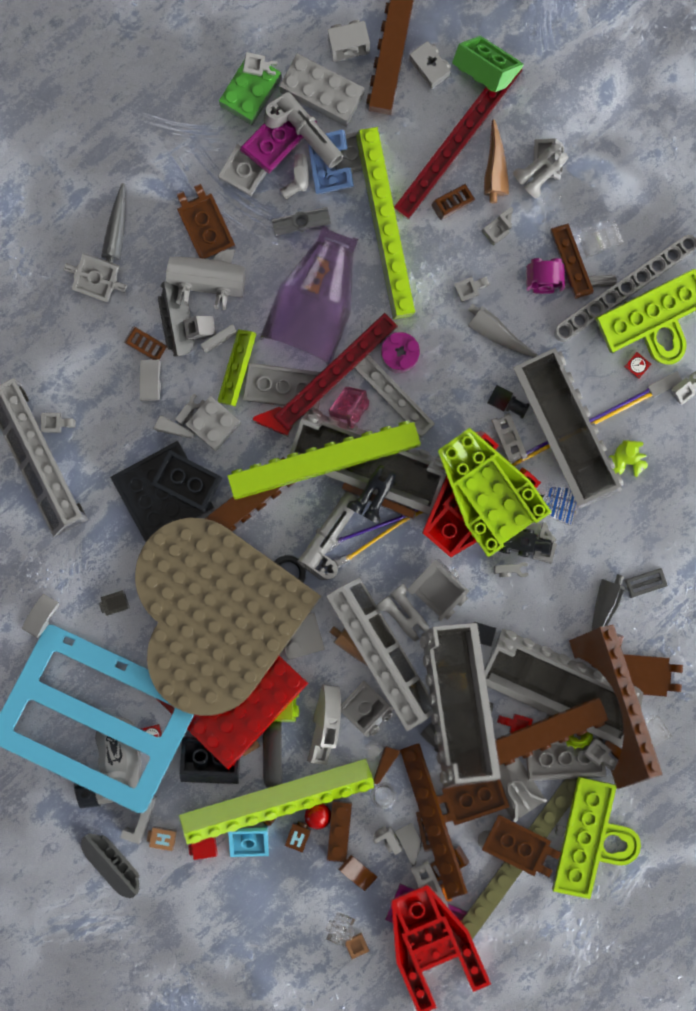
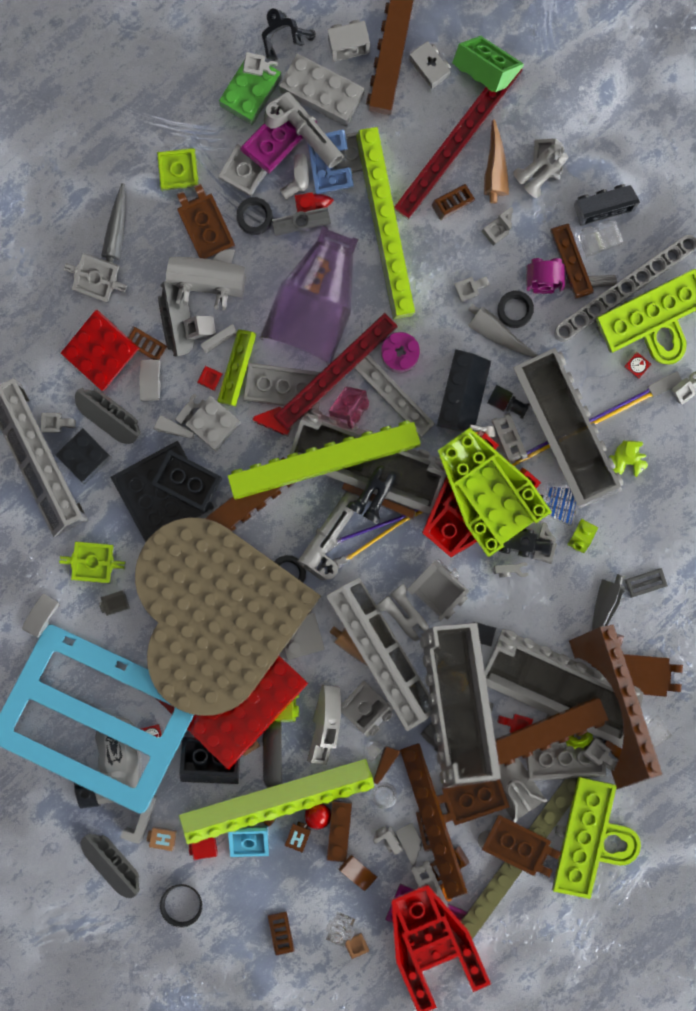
none -> black brick [56,428,112,484]
none -> lime plate [59,542,126,583]
none -> red plate [60,310,139,391]
none -> dark grey brick [75,388,140,444]
none -> lime tile [157,148,199,191]
none -> black tyre [160,884,203,927]
none -> red tile [197,366,223,391]
none -> black tyre [236,197,272,235]
none -> black piece [262,8,316,60]
none -> reddish brown slope [268,911,295,956]
none -> red plate [295,192,334,212]
none -> black slope [436,349,491,432]
none -> white hand [469,424,496,438]
none -> black tyre [497,290,534,328]
none -> lime bracket [568,518,598,553]
none -> black slope [574,184,640,226]

